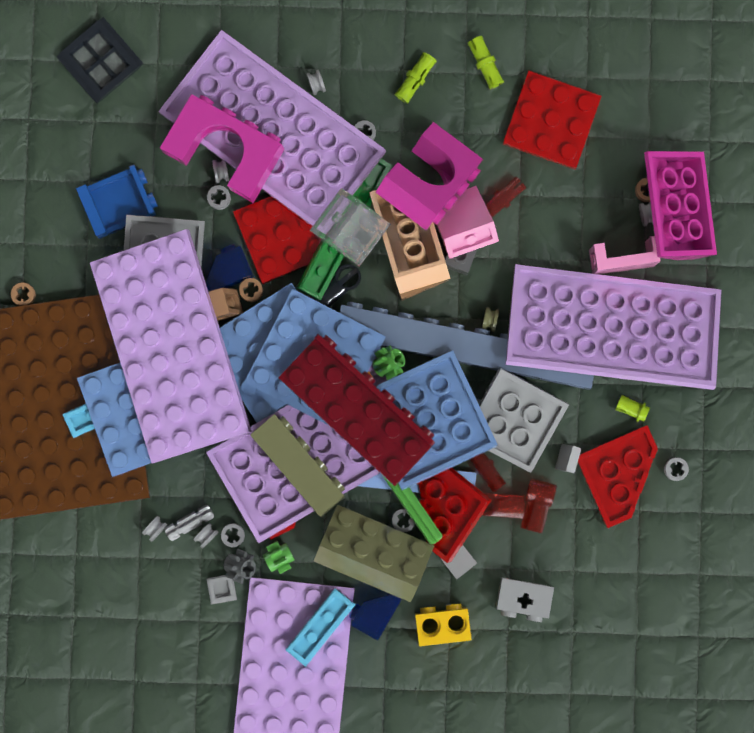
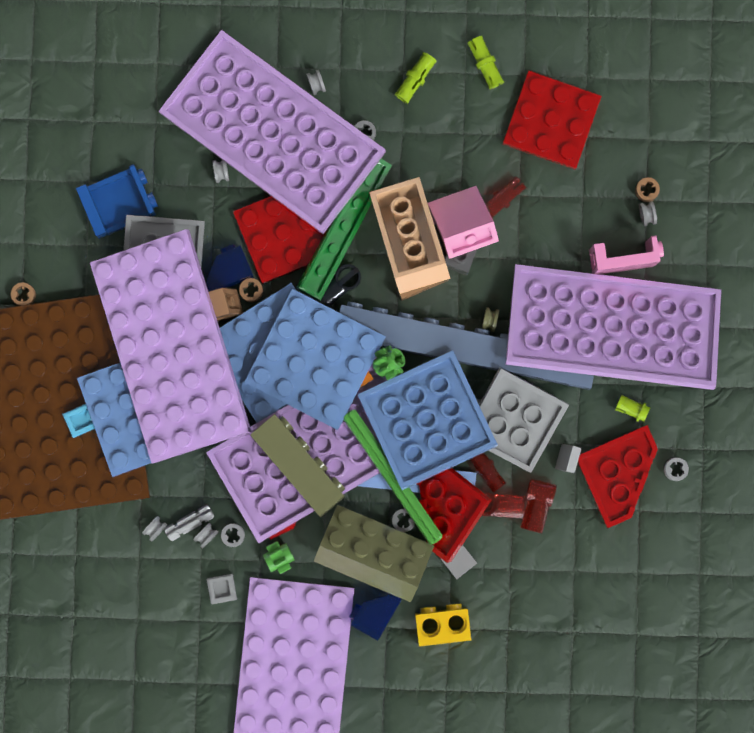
black piece [56,17,144,104] -> none
dark pink arch [160,94,285,203] -> none
light grey bush [207,185,231,210] -> none
dark grey gear [224,549,256,584] -> none
dark red bracket [278,334,435,486] -> none
medium azure tile [286,588,355,667] -> none
clear slope [310,188,391,267] -> none
dark pink arch [376,122,483,230] -> none
light grey brick [496,577,554,622] -> none
dark pink slope [644,151,717,260] -> none

